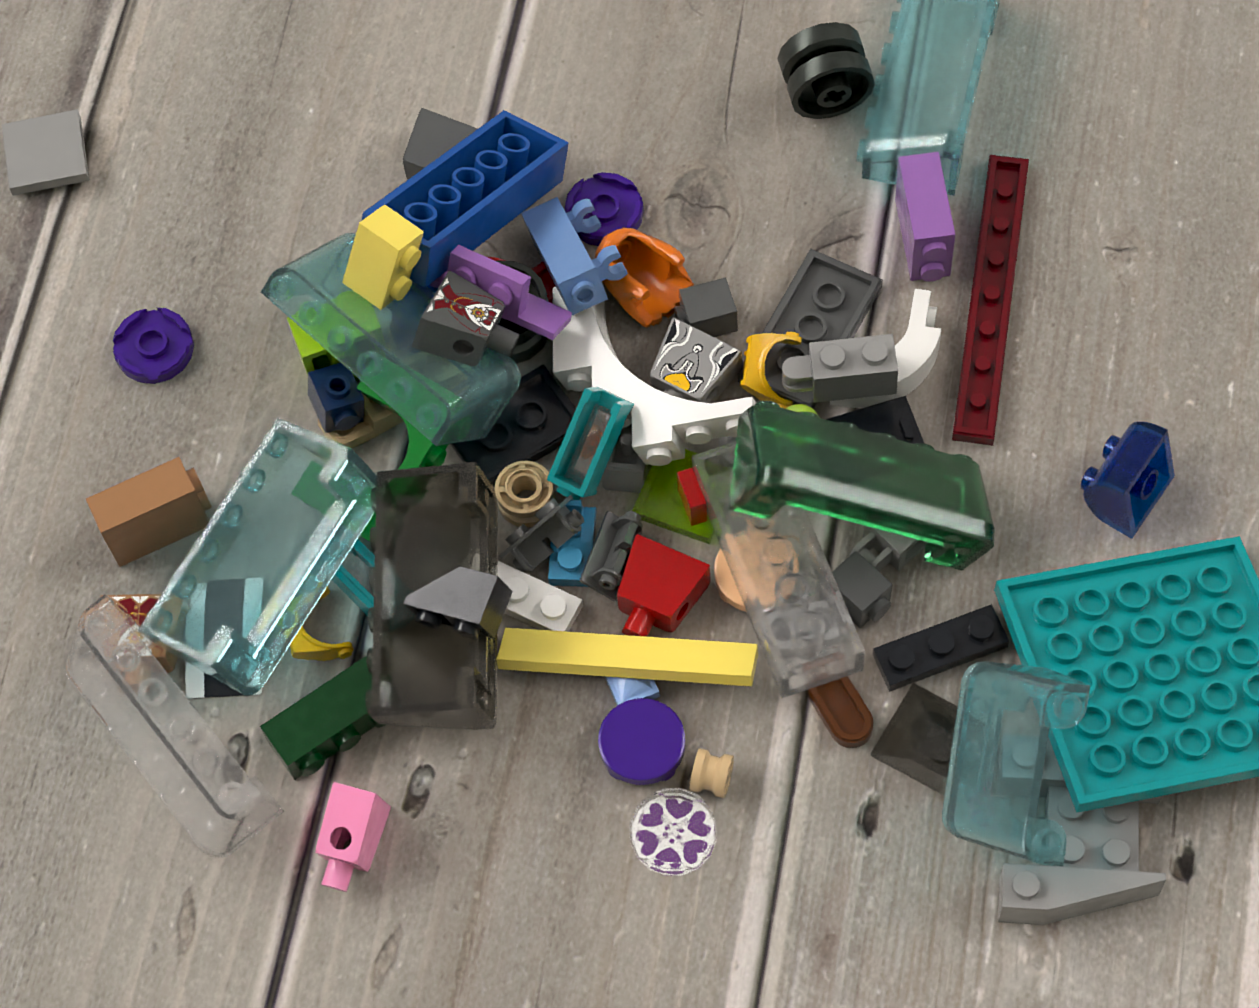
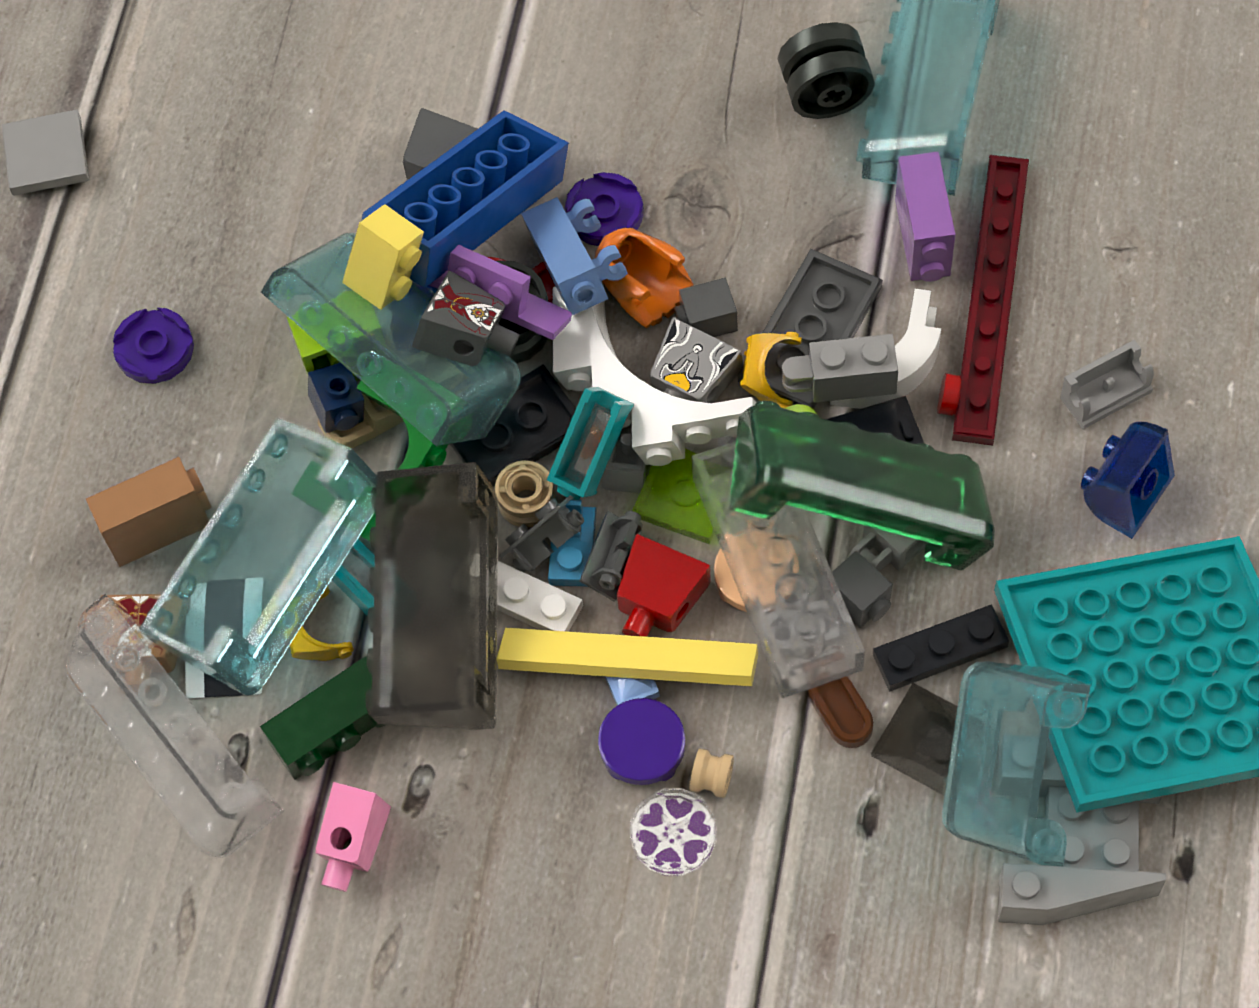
slope [404,566,513,640] -> none
red tile [677,467,707,526] -> none
none -> red tile [937,373,962,416]
none -> light grey hinge [1060,340,1154,429]

